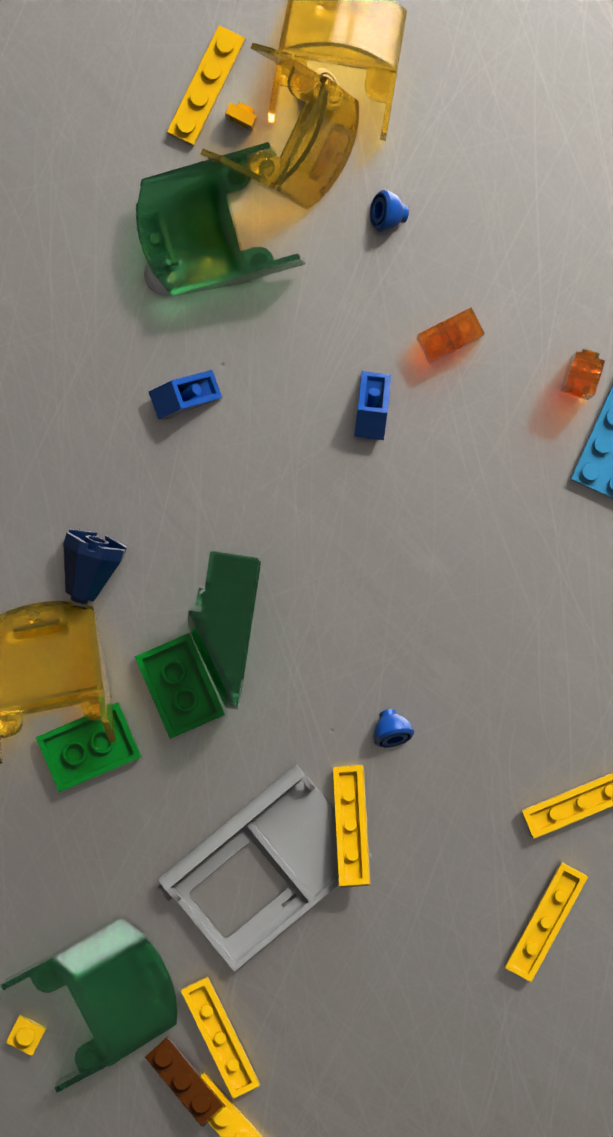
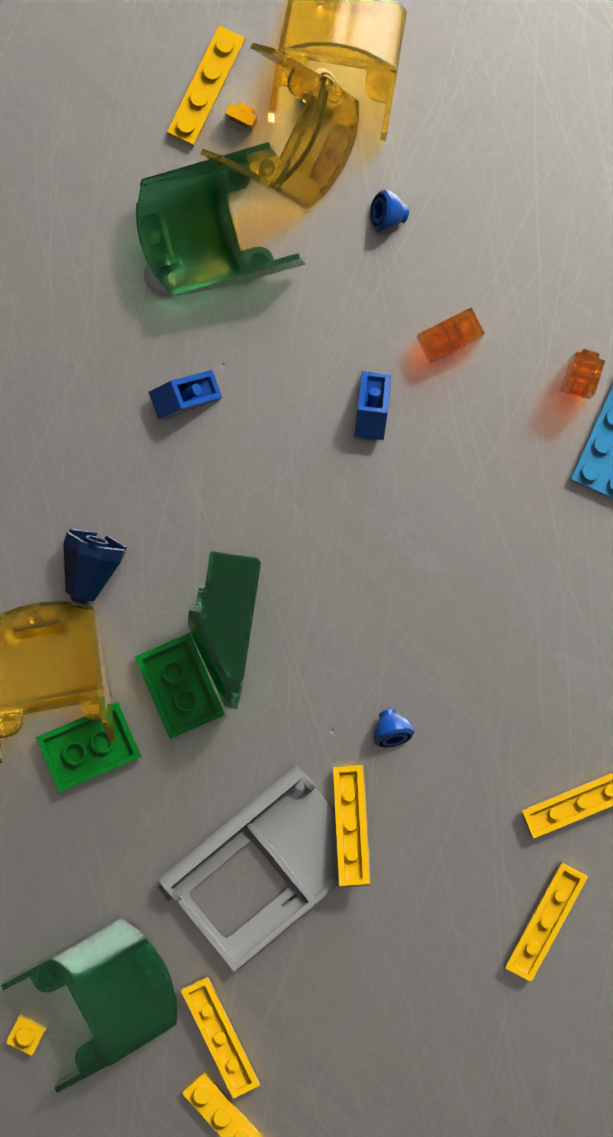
reddish brown plate [145,1037,226,1127] -> none

